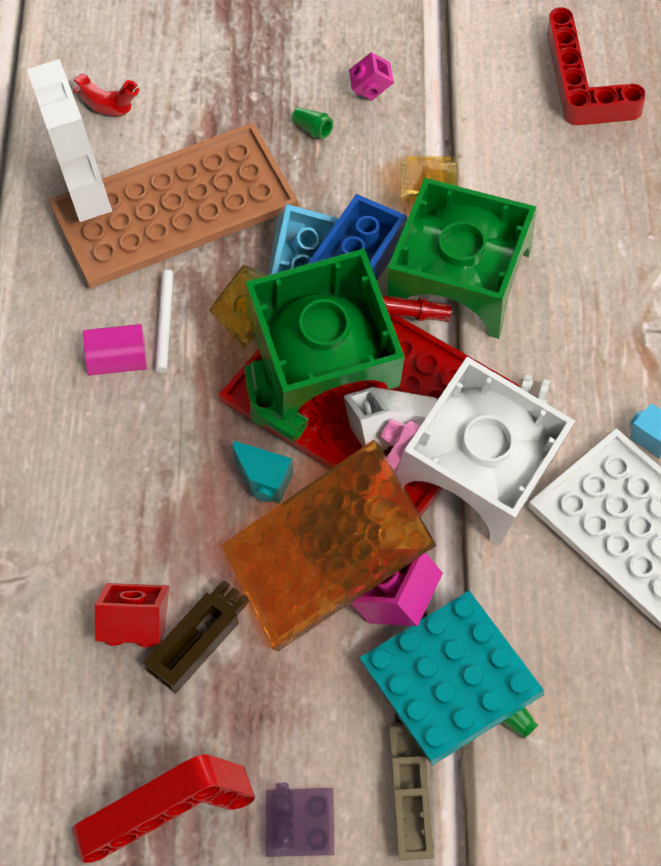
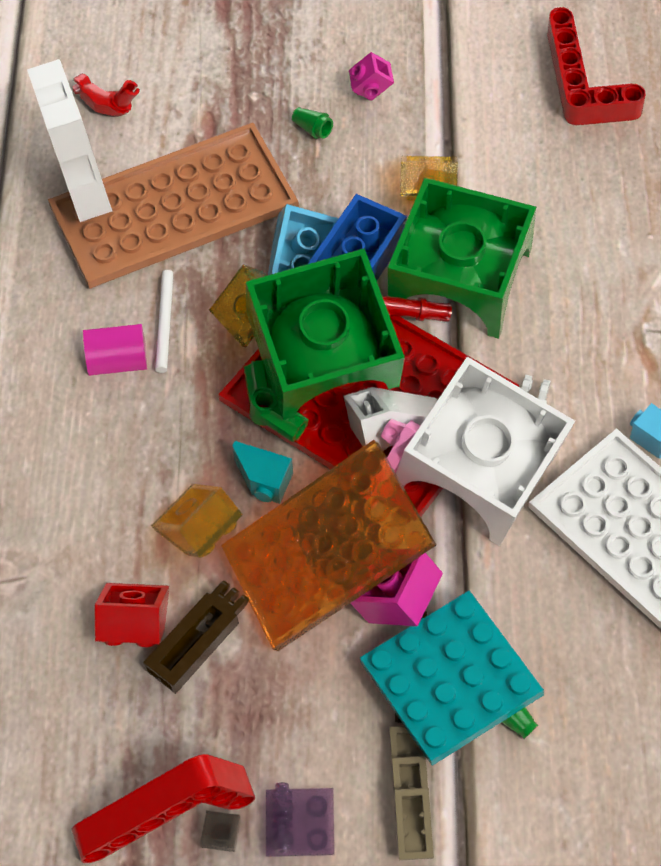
none -> clear yellow slope [151,484,243,558]
none -> clear smoke plate [200,810,241,852]

